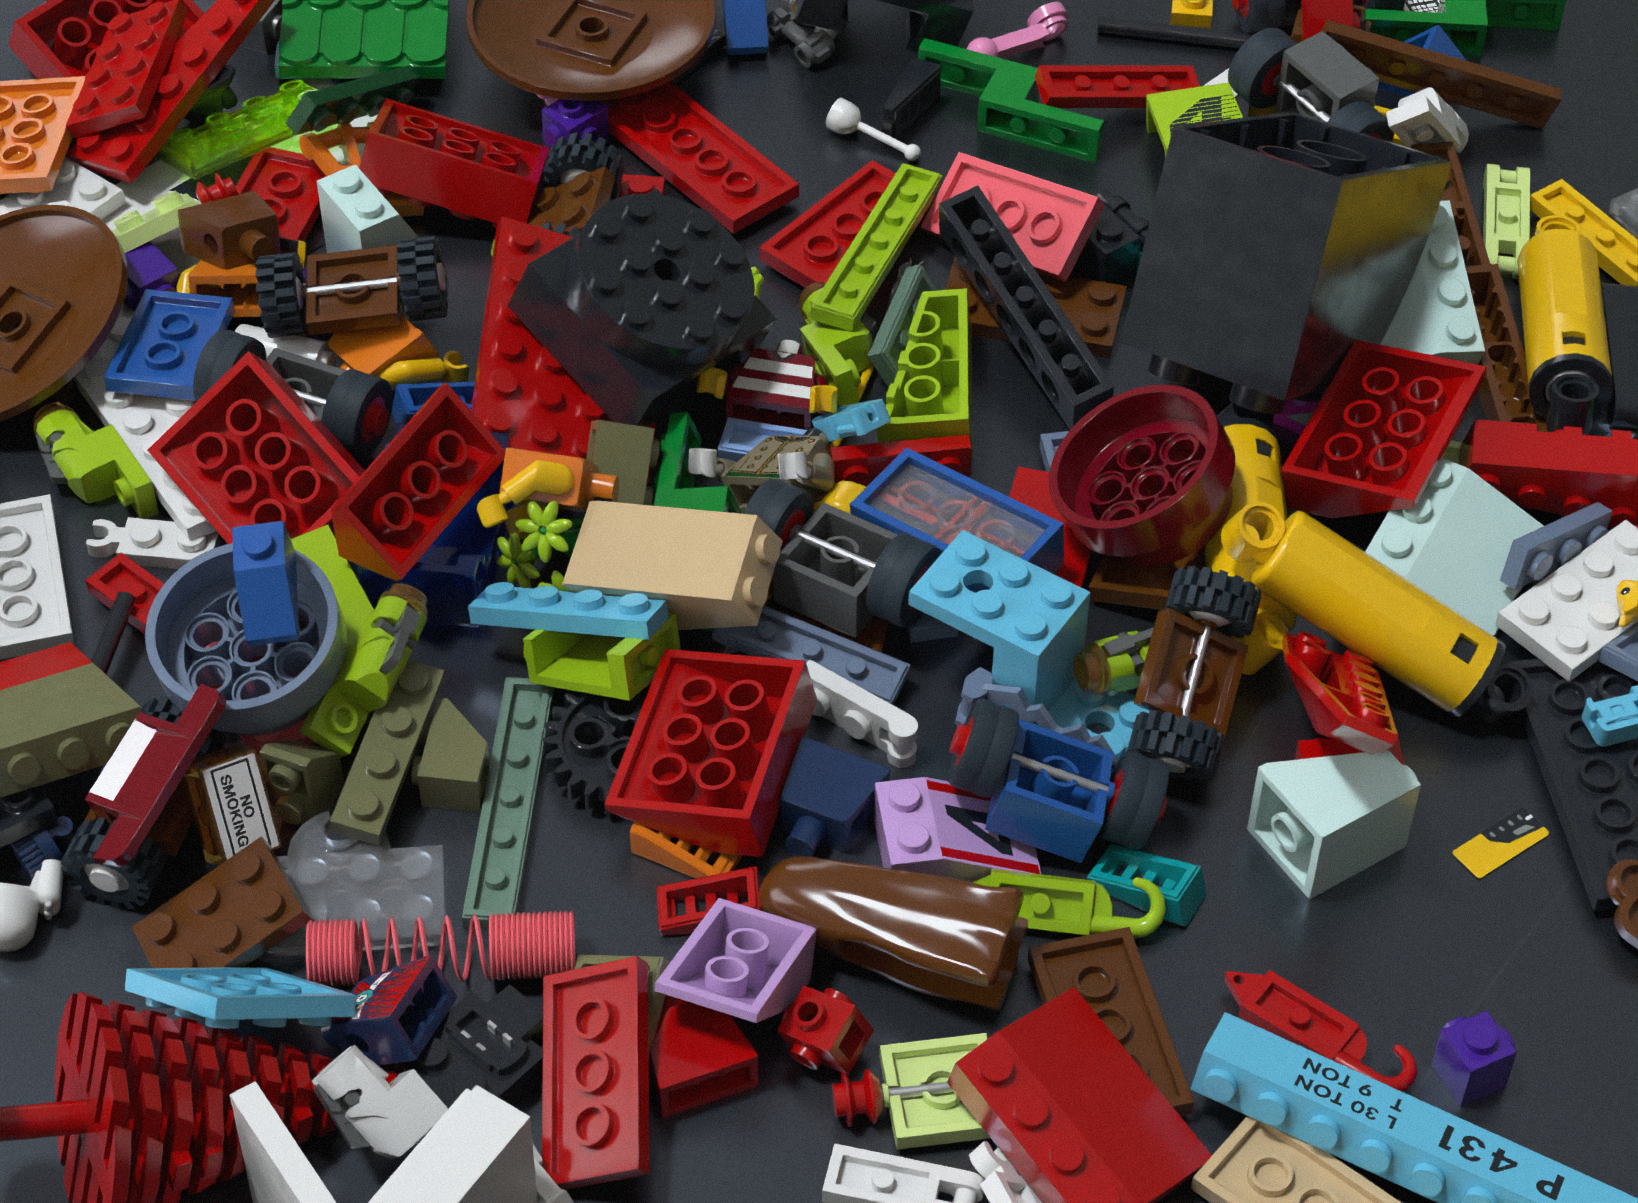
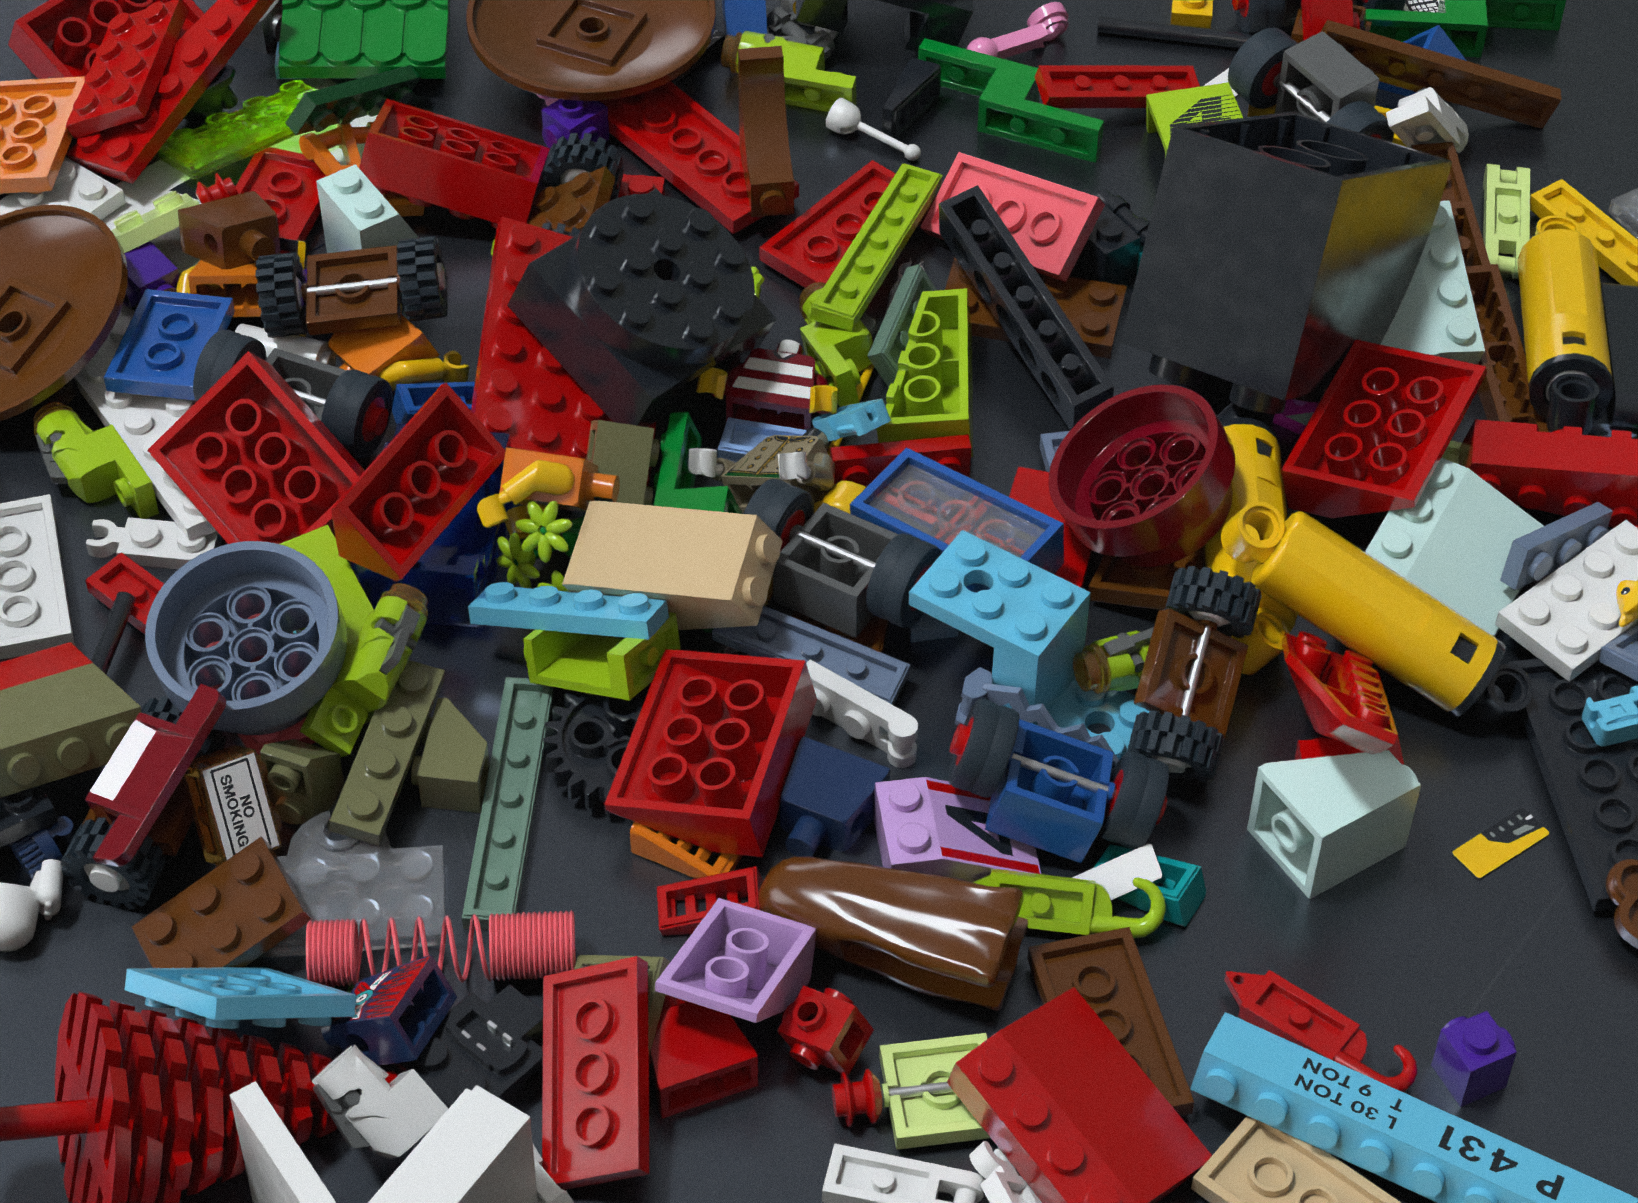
blue slope [232,521,299,646] -> none
none -> lime plate [721,31,857,112]
none -> reddish brown arch [738,46,794,217]
none -> white sticker [1072,844,1163,900]

